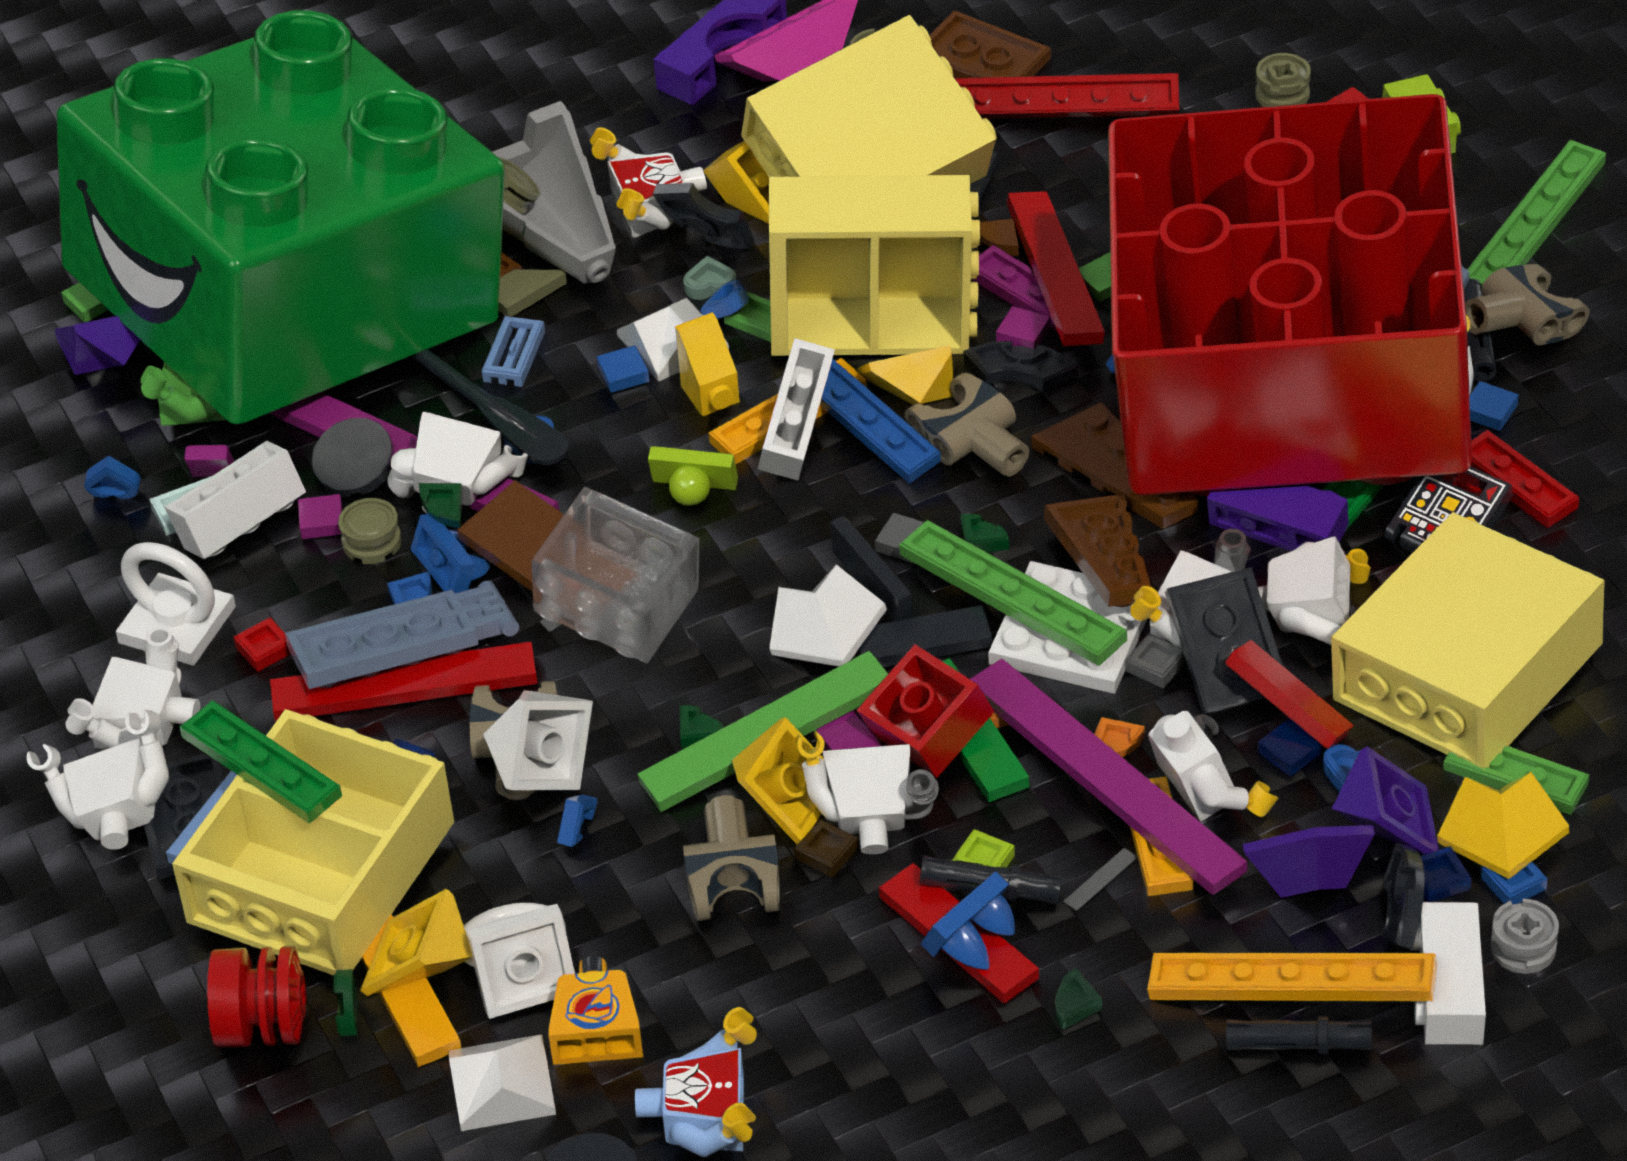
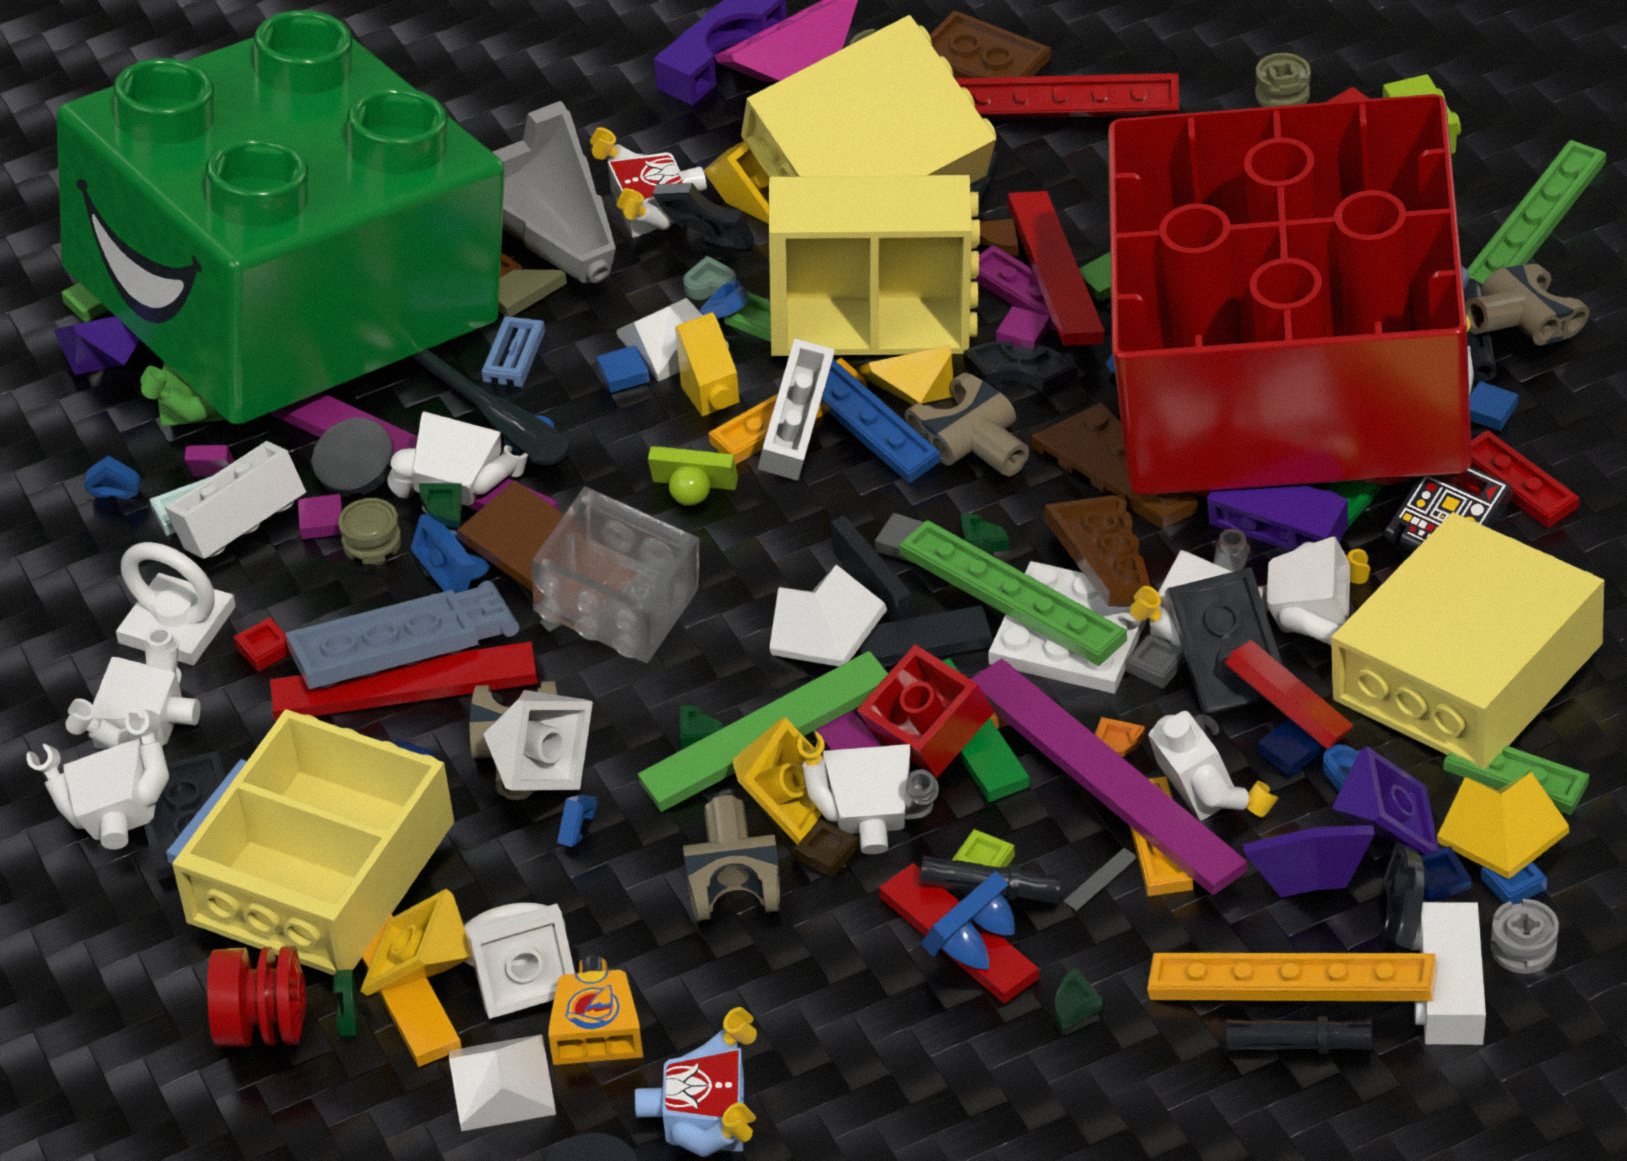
green tile [180,700,342,824] -> none
blue tile [387,571,432,605] -> none
olive wheel [500,158,541,215] -> none

